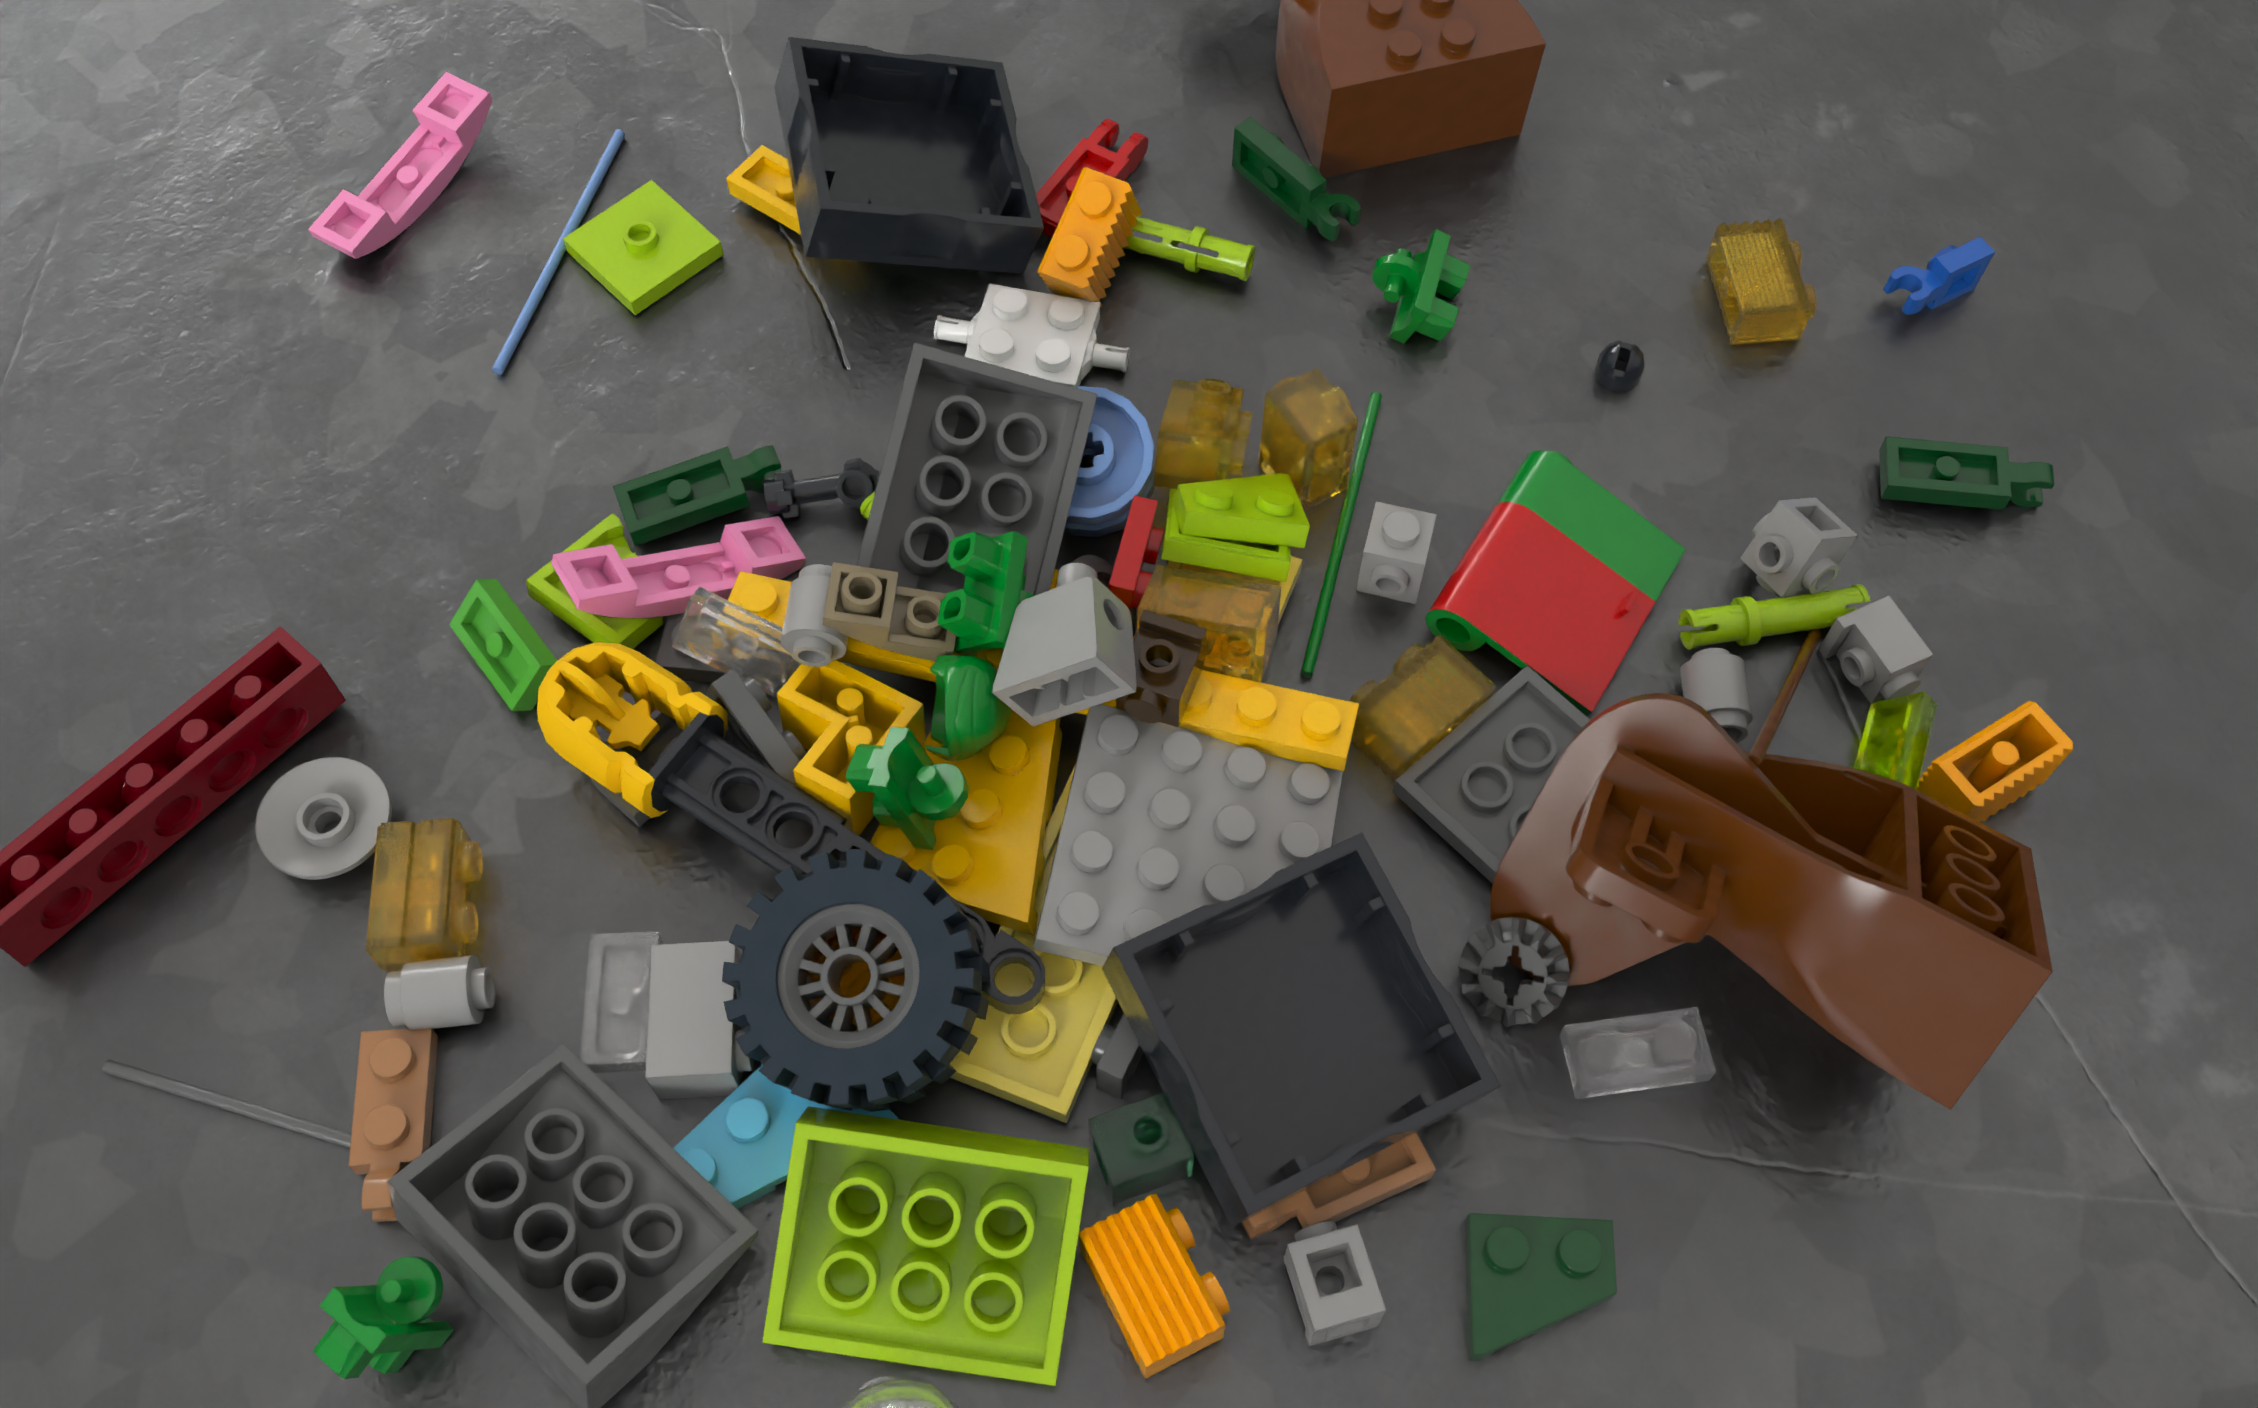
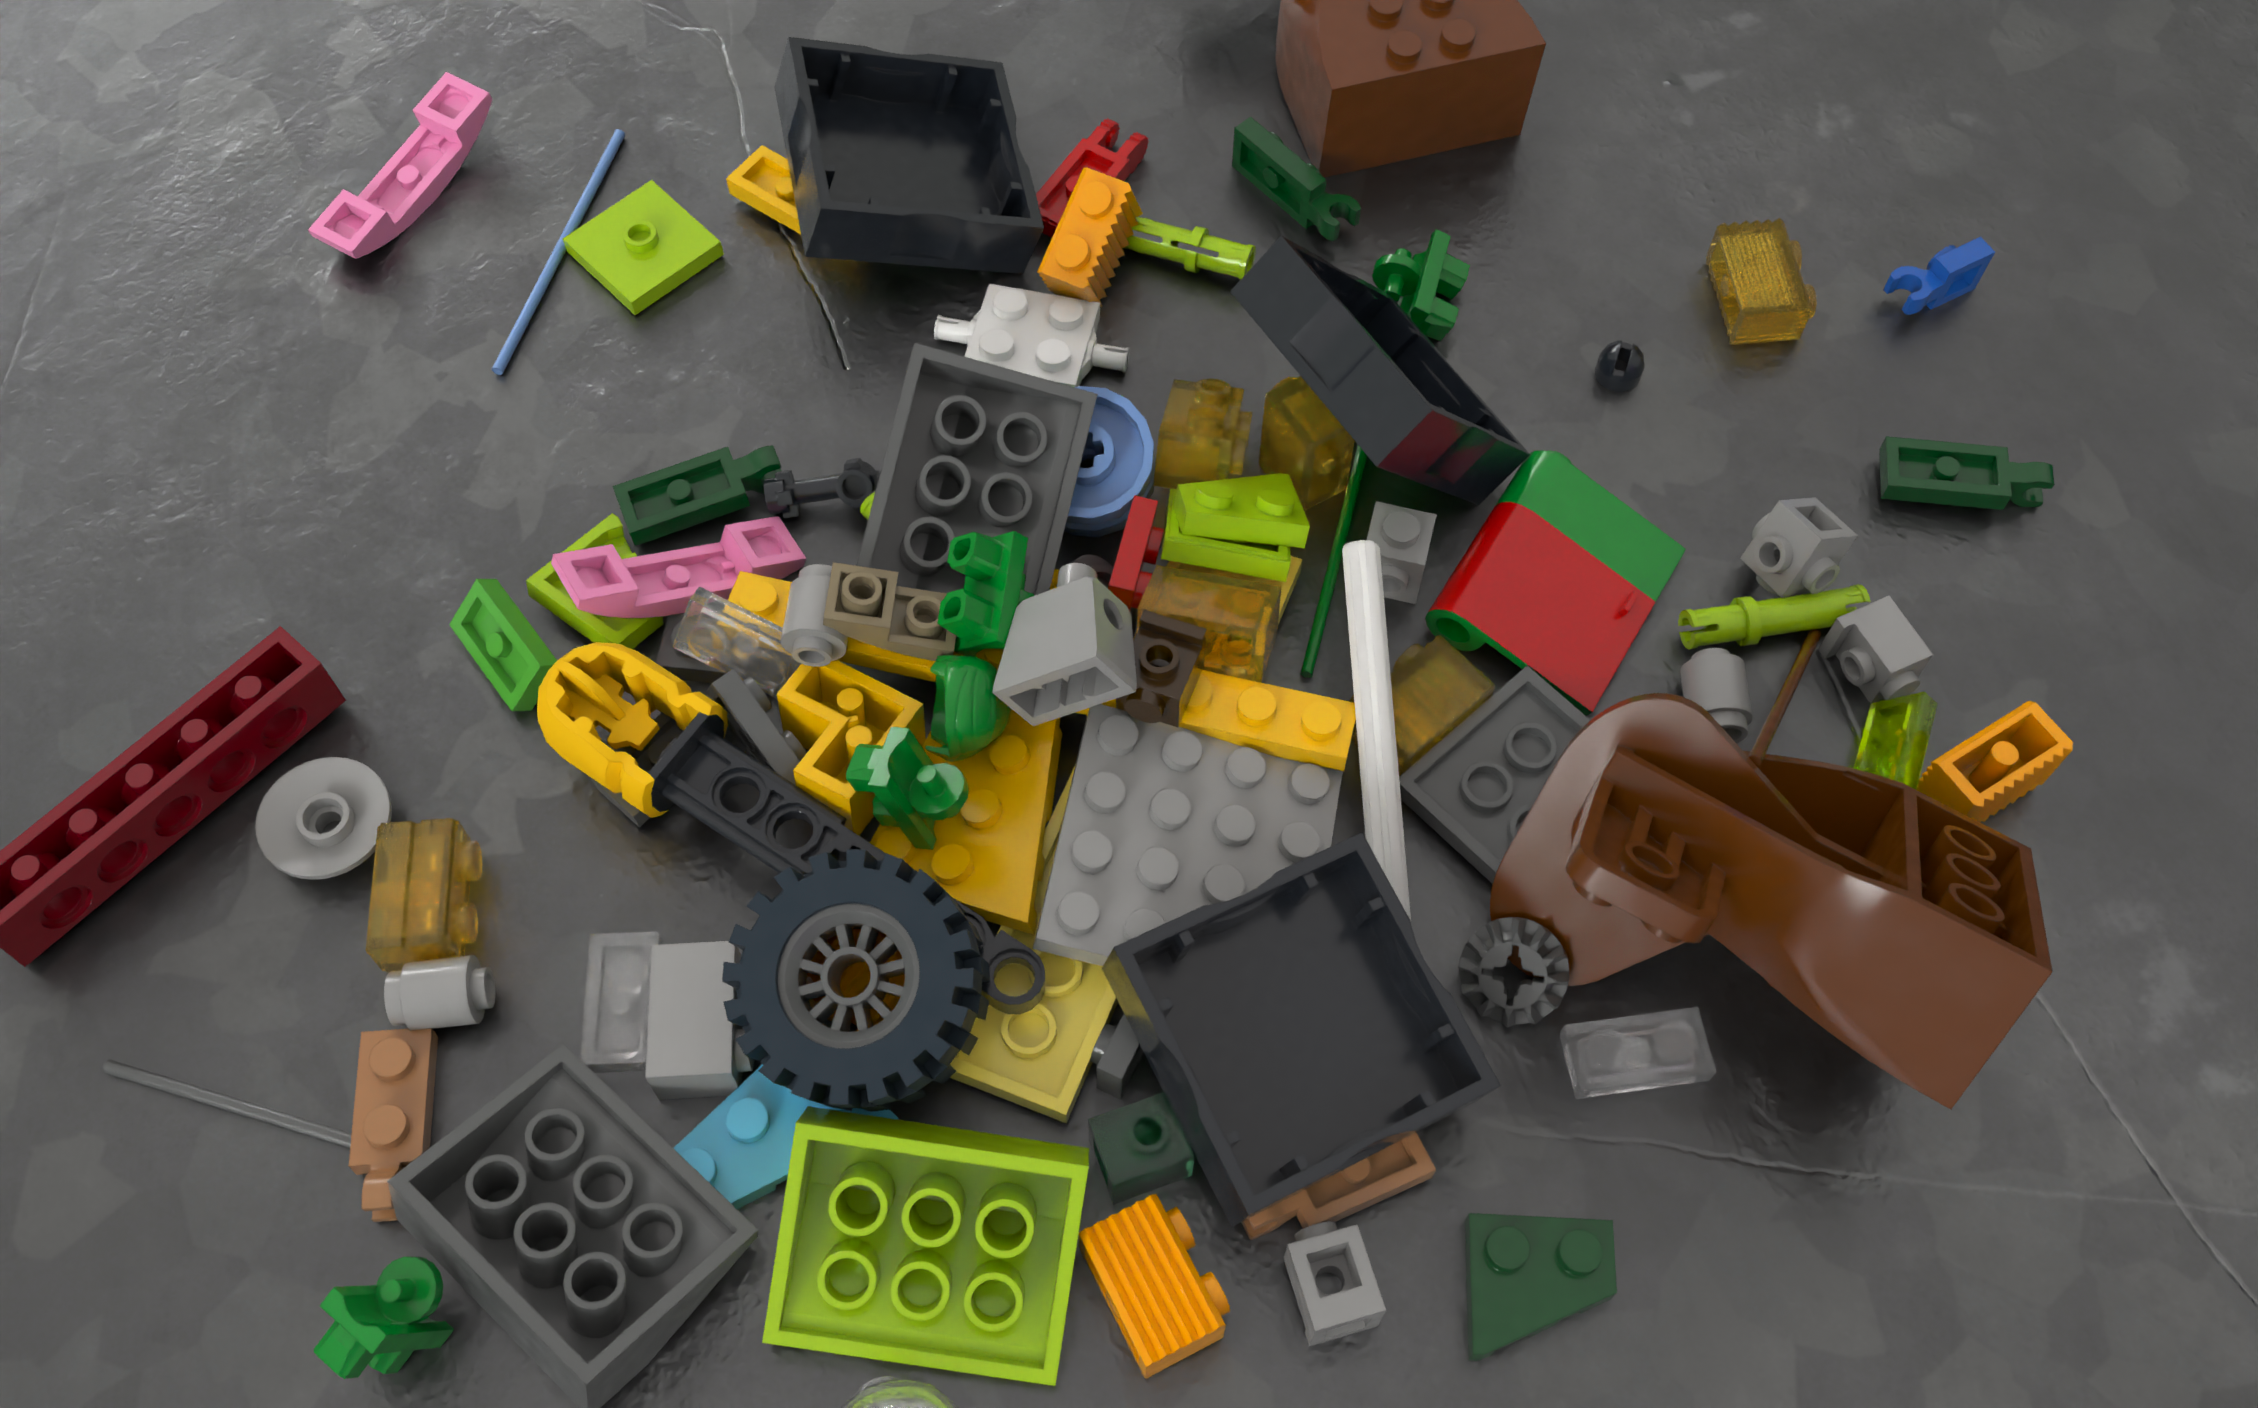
none -> black tile [1230,236,1530,505]
none -> white axle [1342,540,1411,921]

